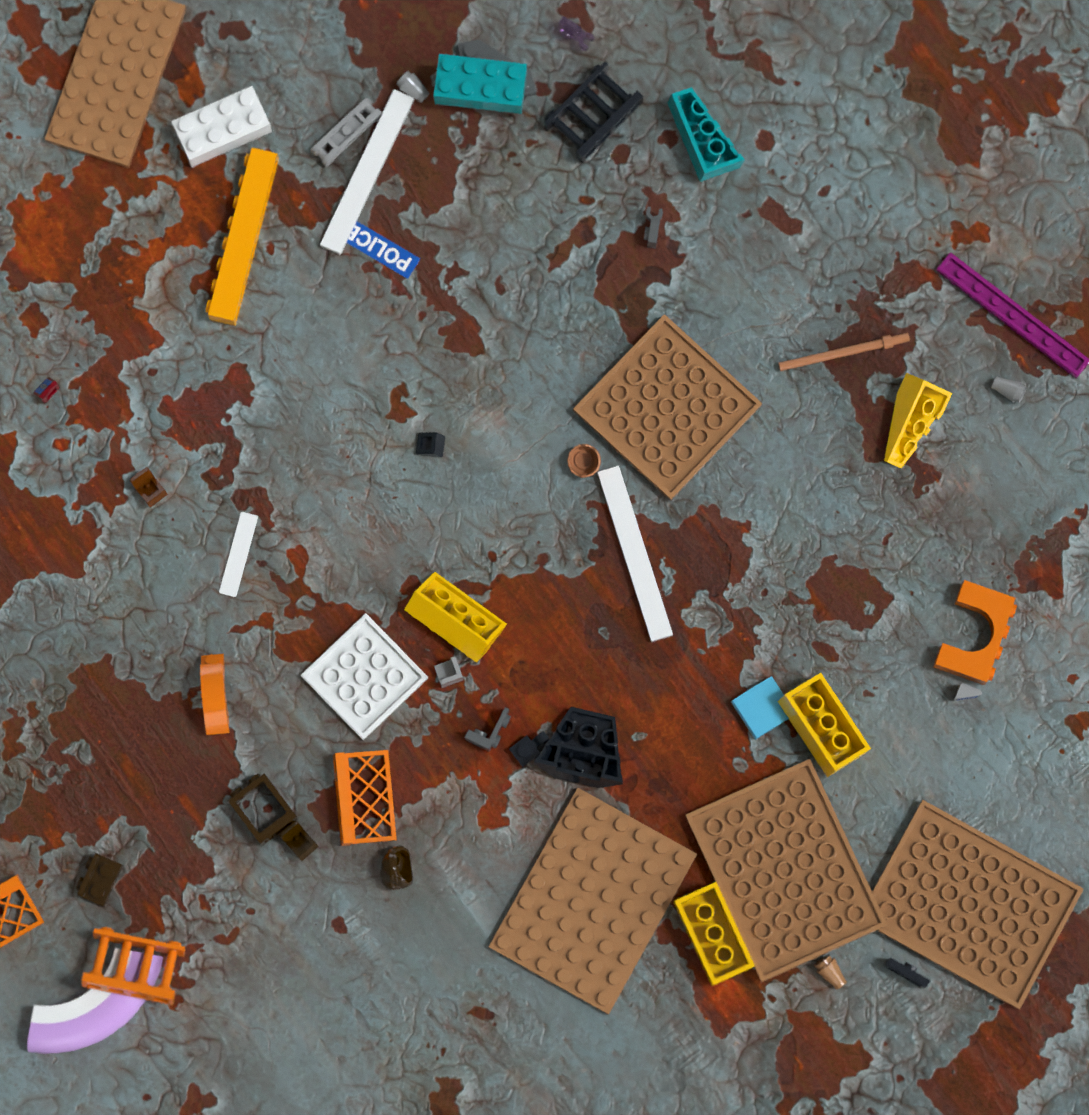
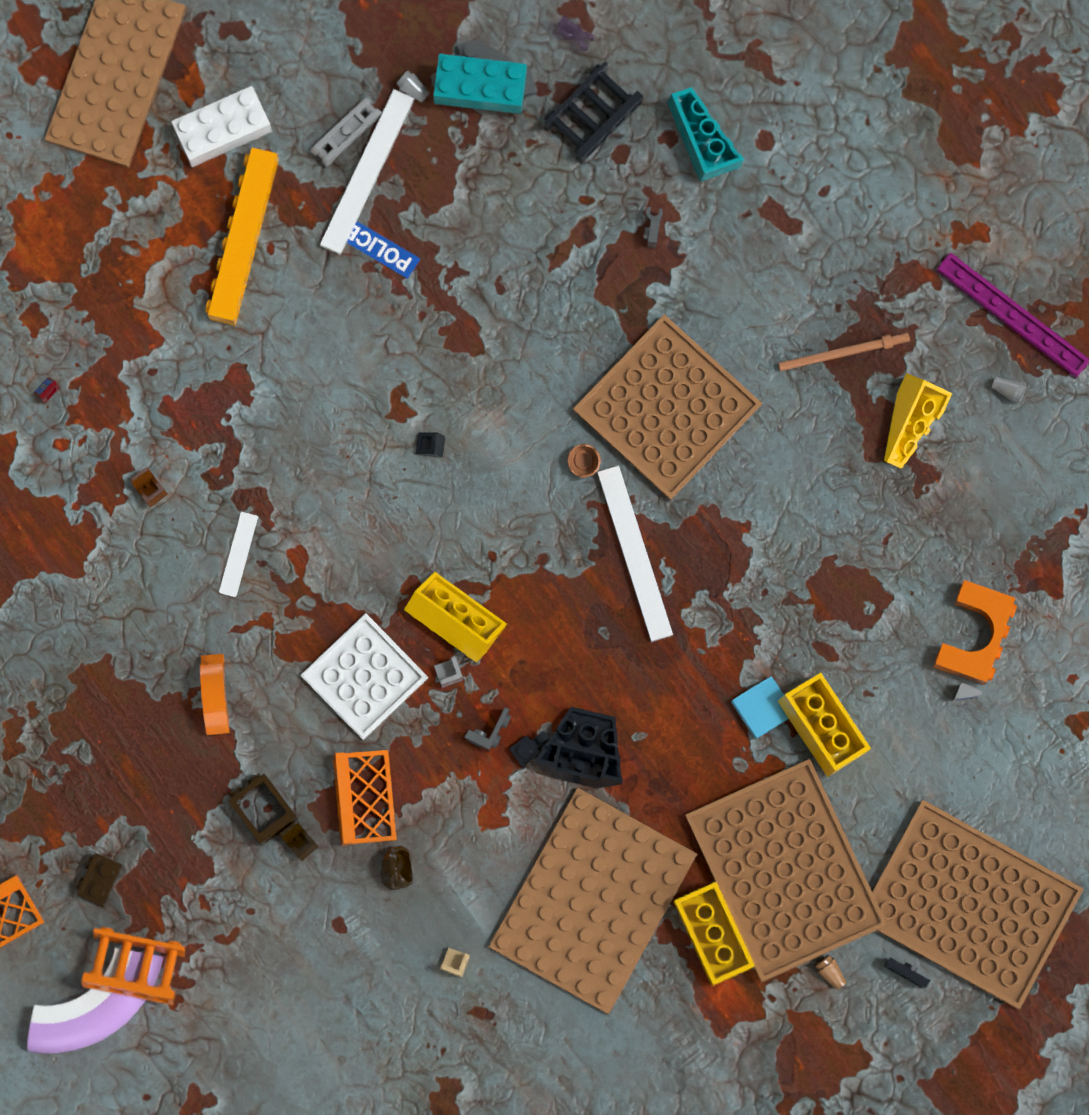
none -> tan panel [440,948,470,978]

